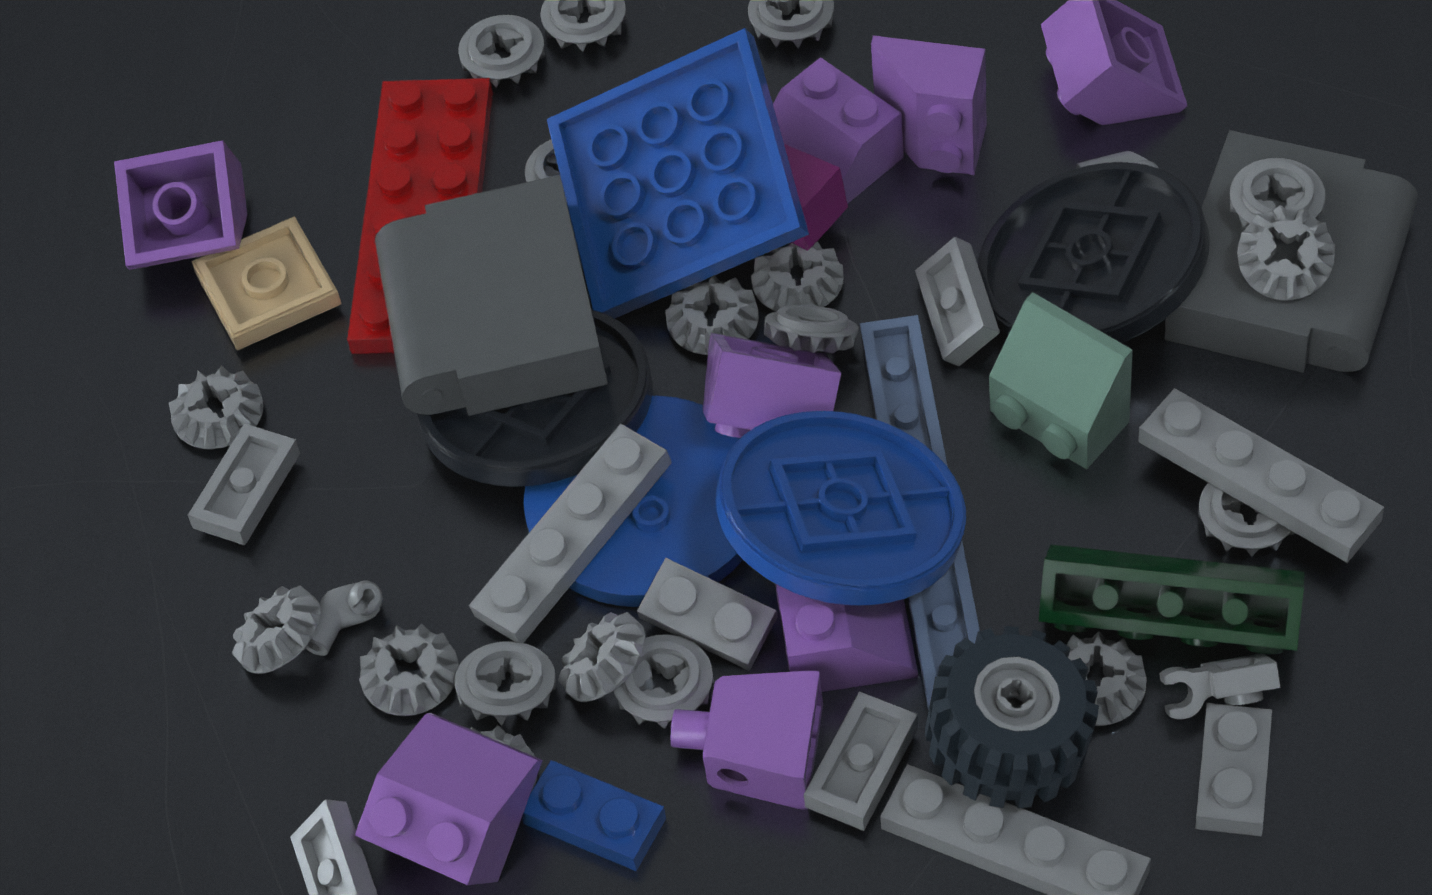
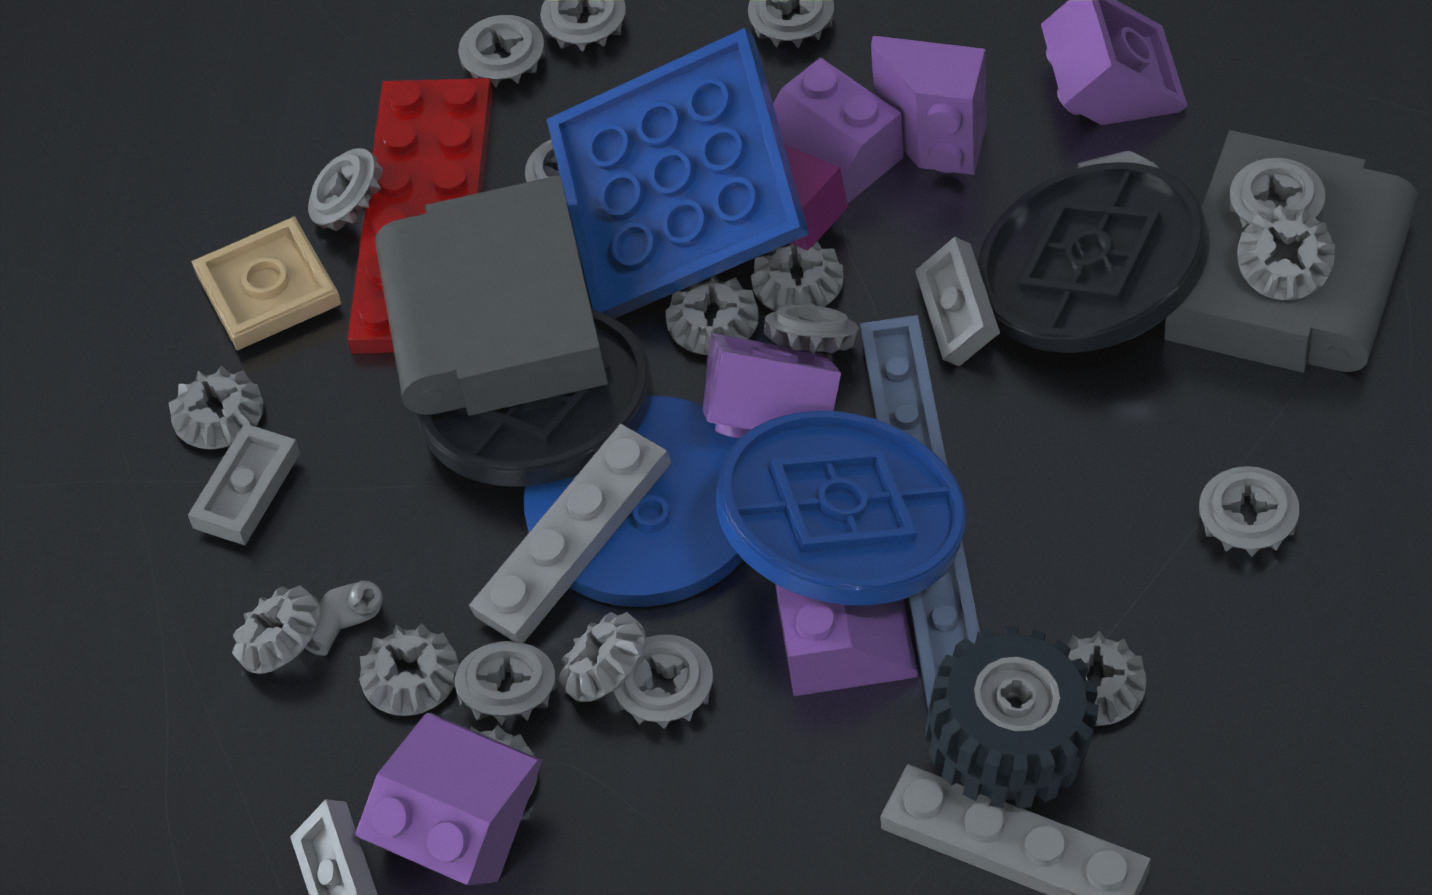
medium lavender slope [114,140,247,270] -> none
blue plate [522,760,666,871] -> none
light grey plate [637,558,778,671] -> none
medium lavender torso [670,670,823,810] -> none
light grey plate [804,691,918,831] -> none
sand green slope [989,292,1133,469] -> none
dark green brick [1038,544,1304,654] -> none
light grey plate [1138,388,1384,563] -> none
light grey plate [1159,653,1281,719] -> none
light grey plate [1195,703,1272,836] -> none
none -> light grey gear [308,148,383,231]

